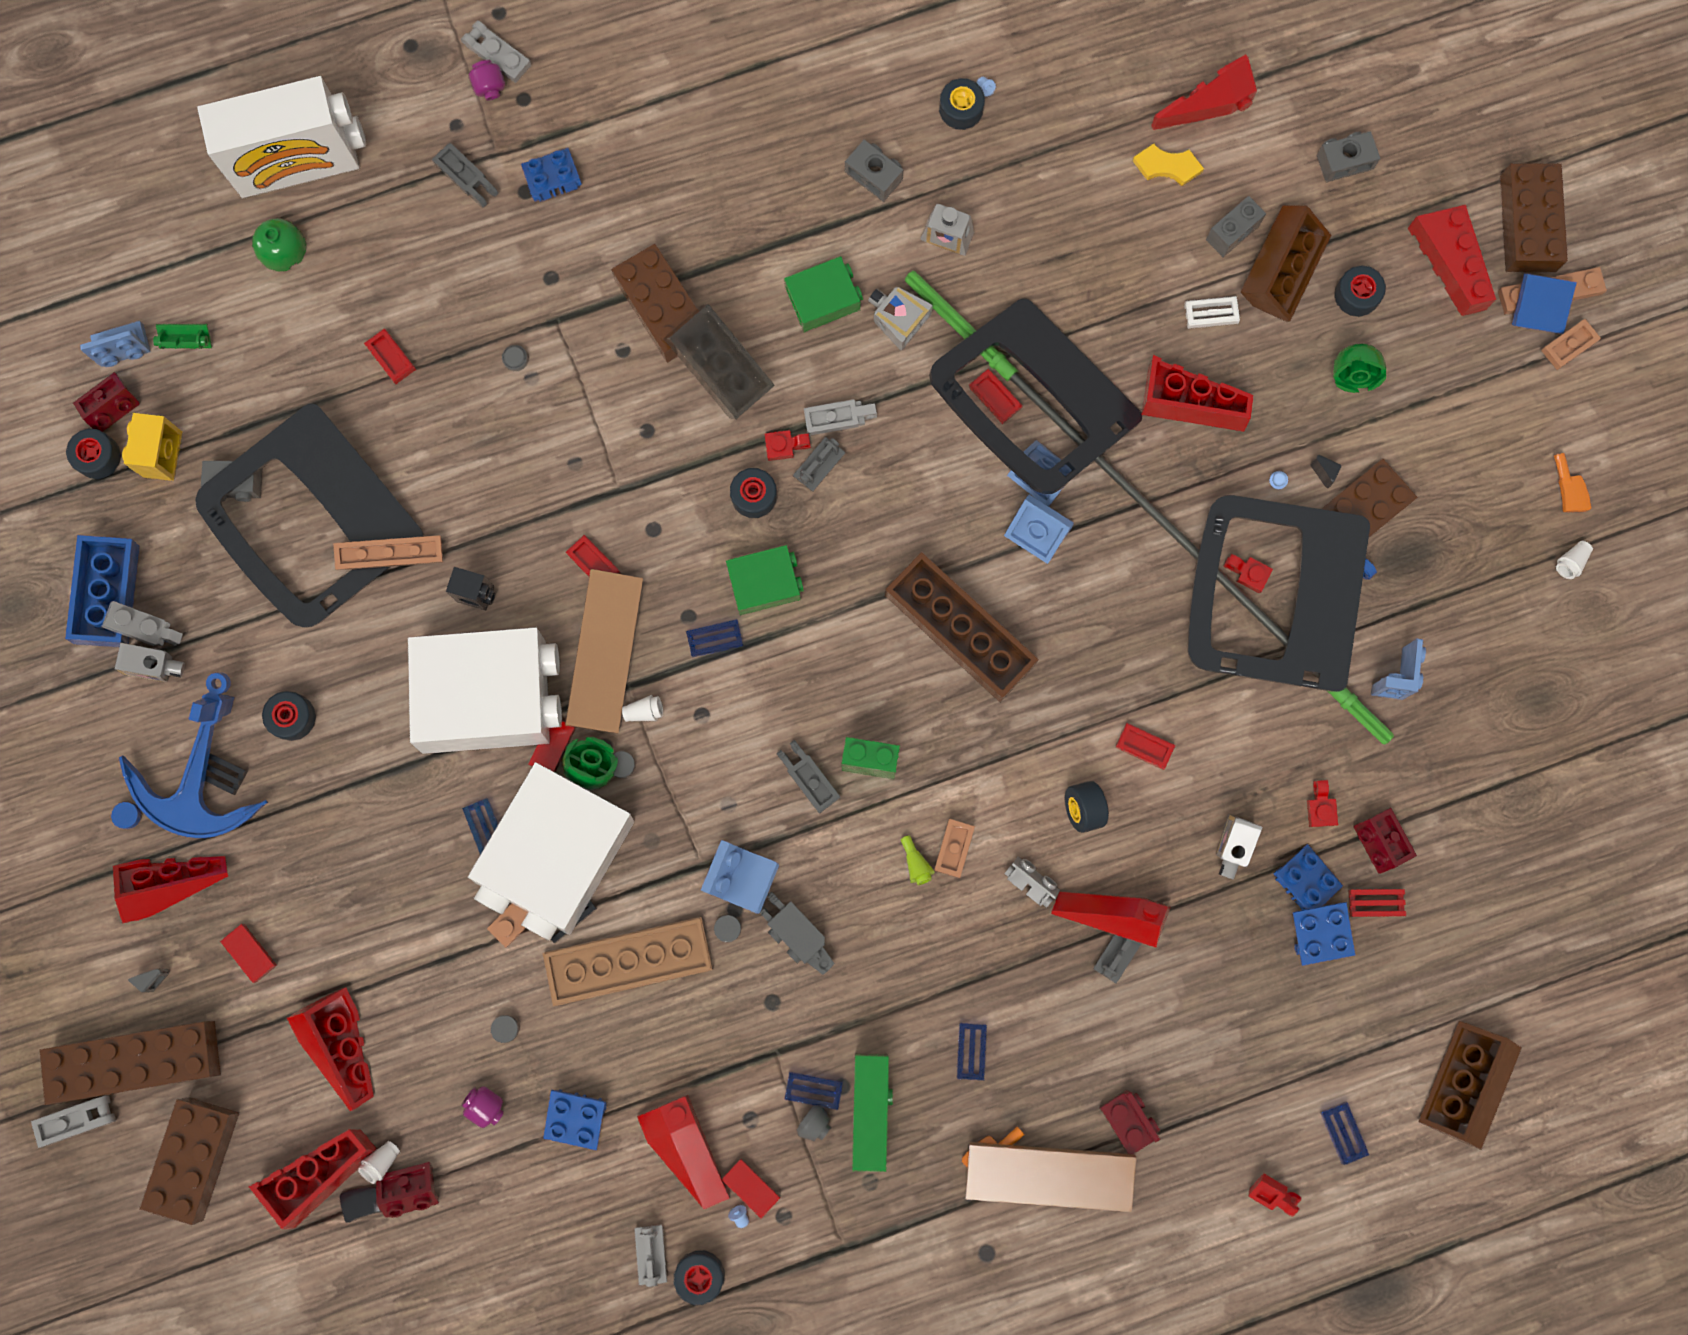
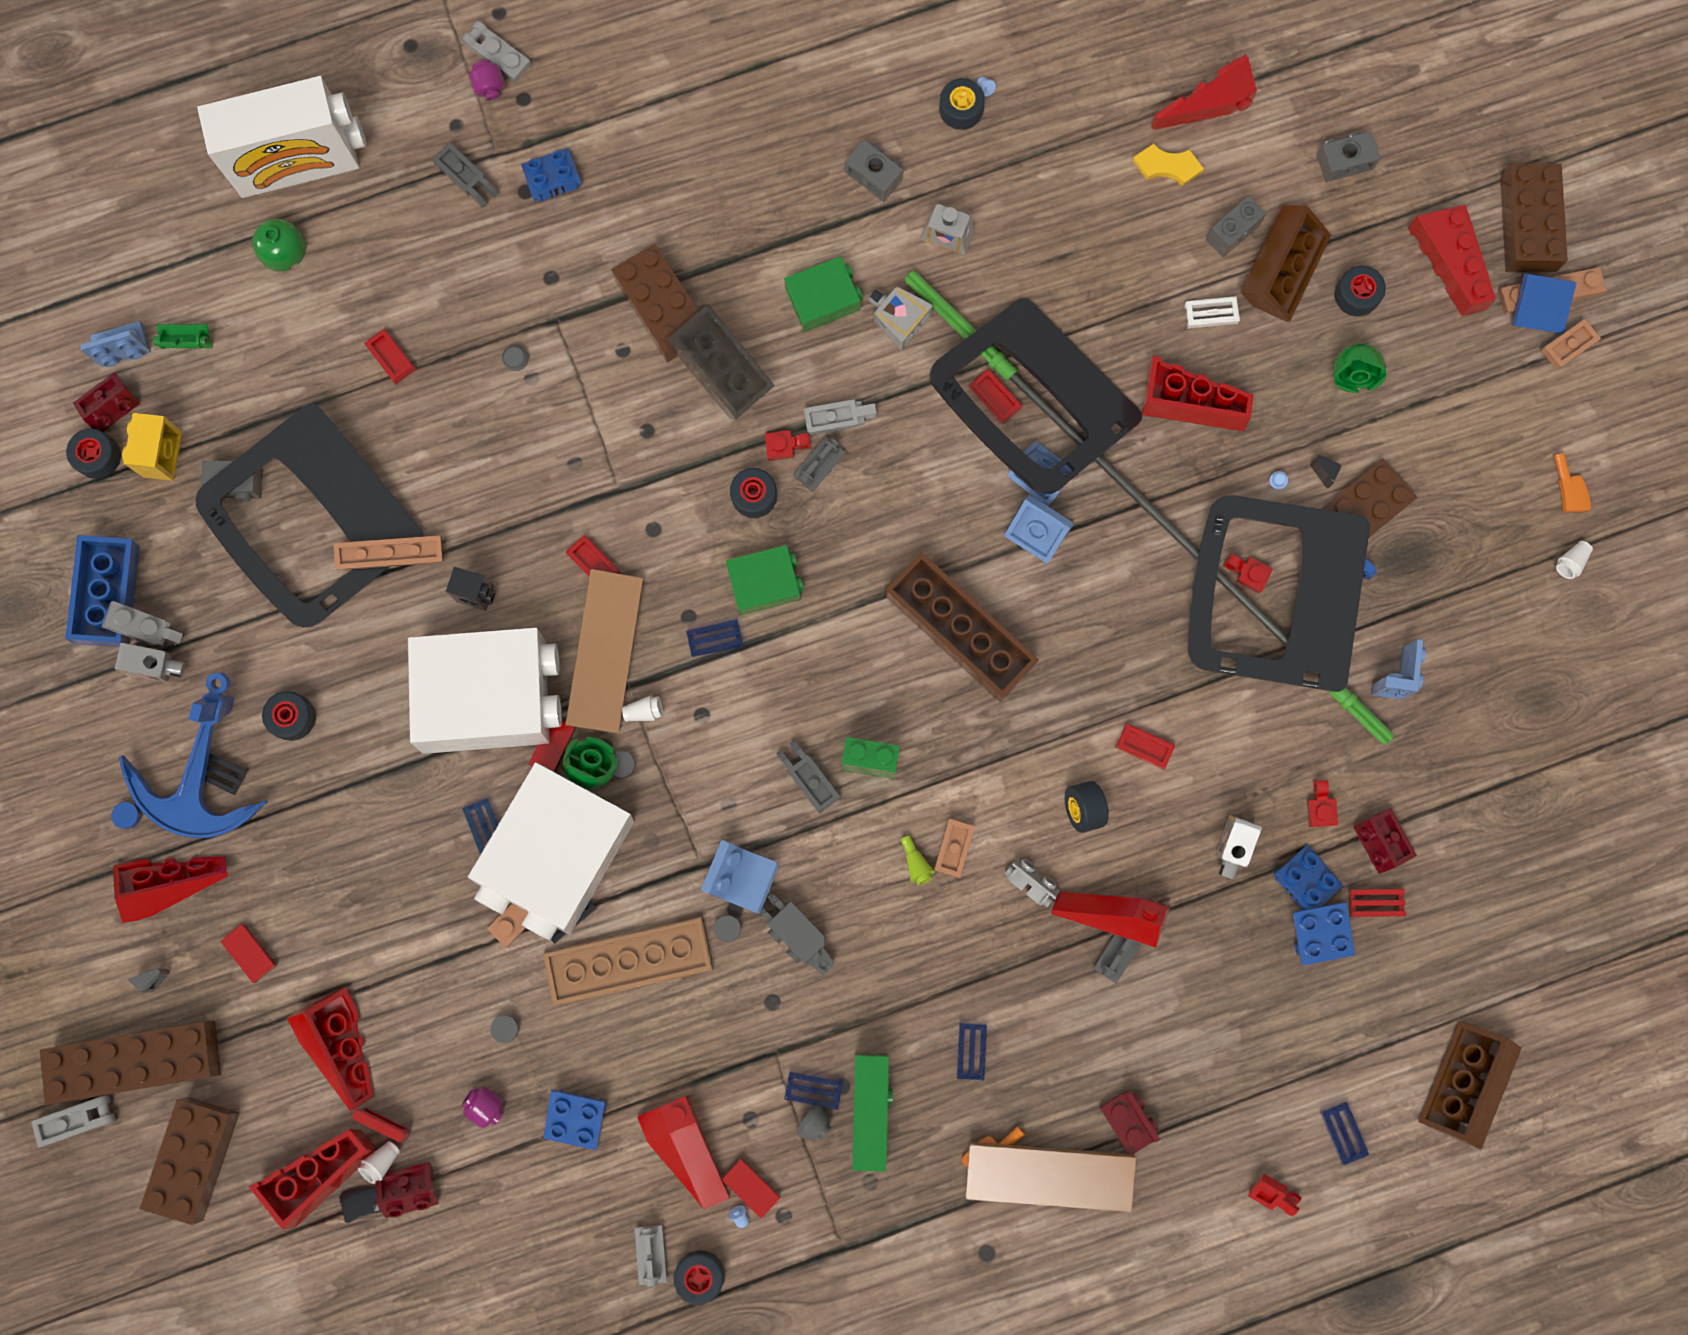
none -> red tile [351,1107,411,1143]

